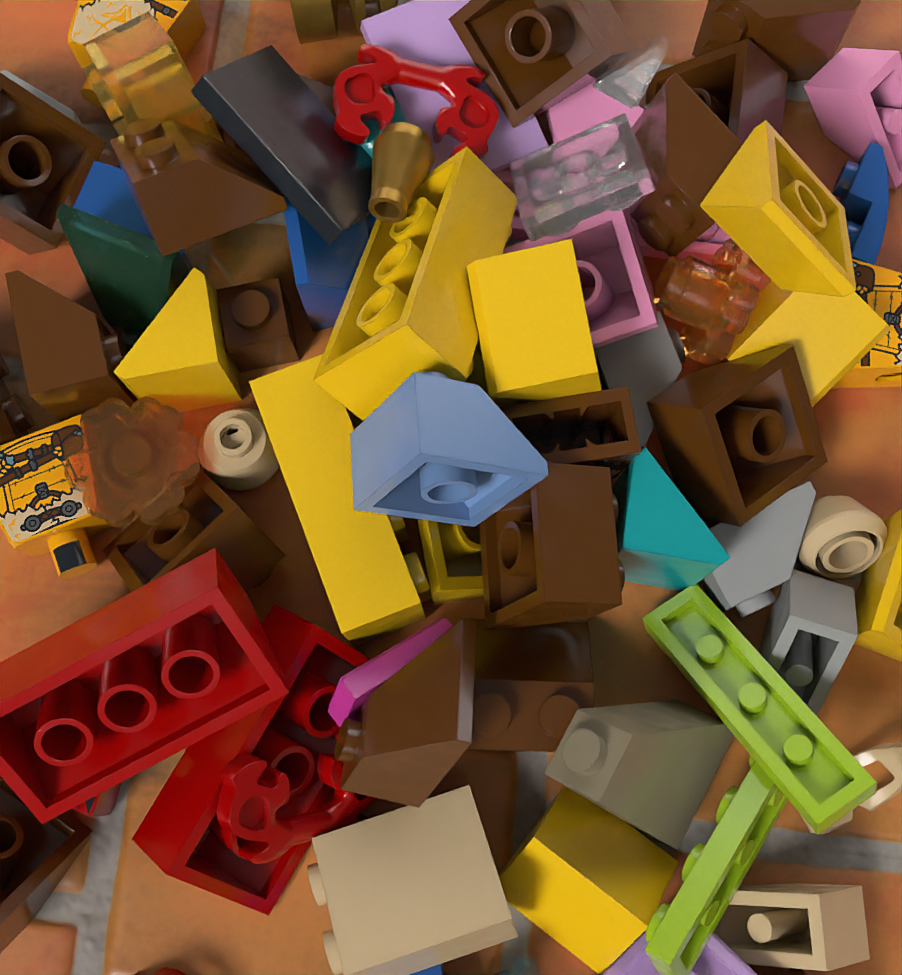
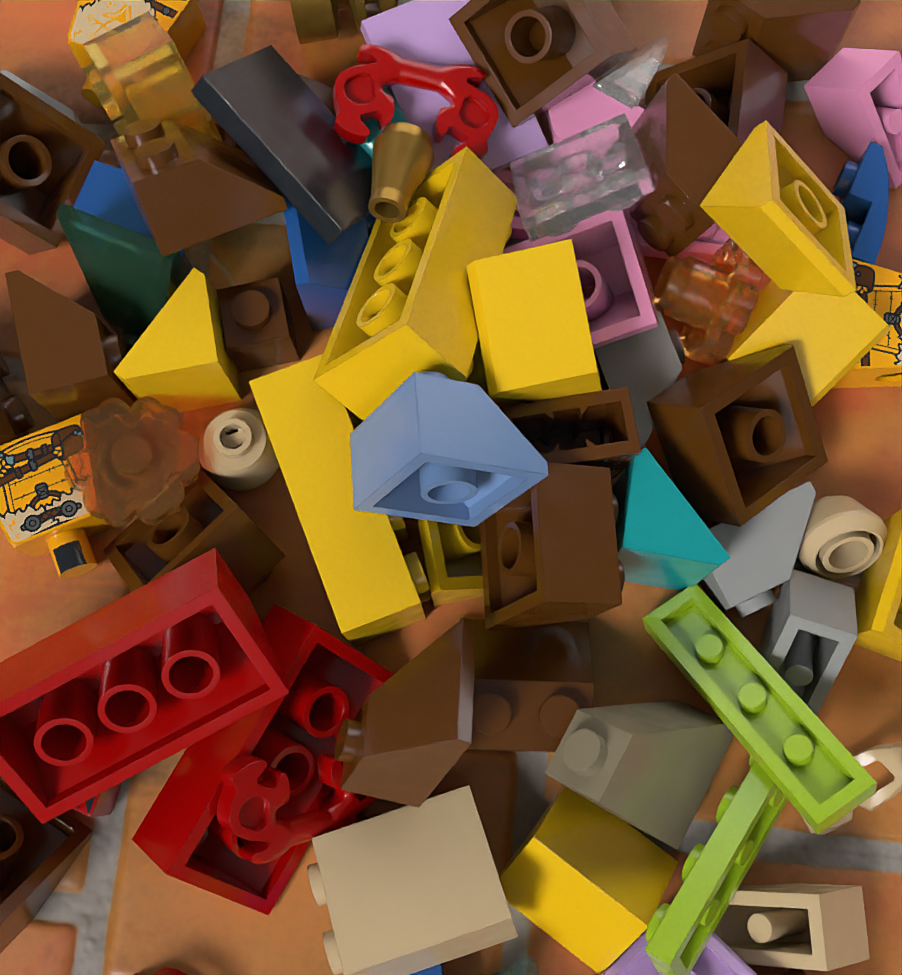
dark pink tile [327,617,453,728] -> none

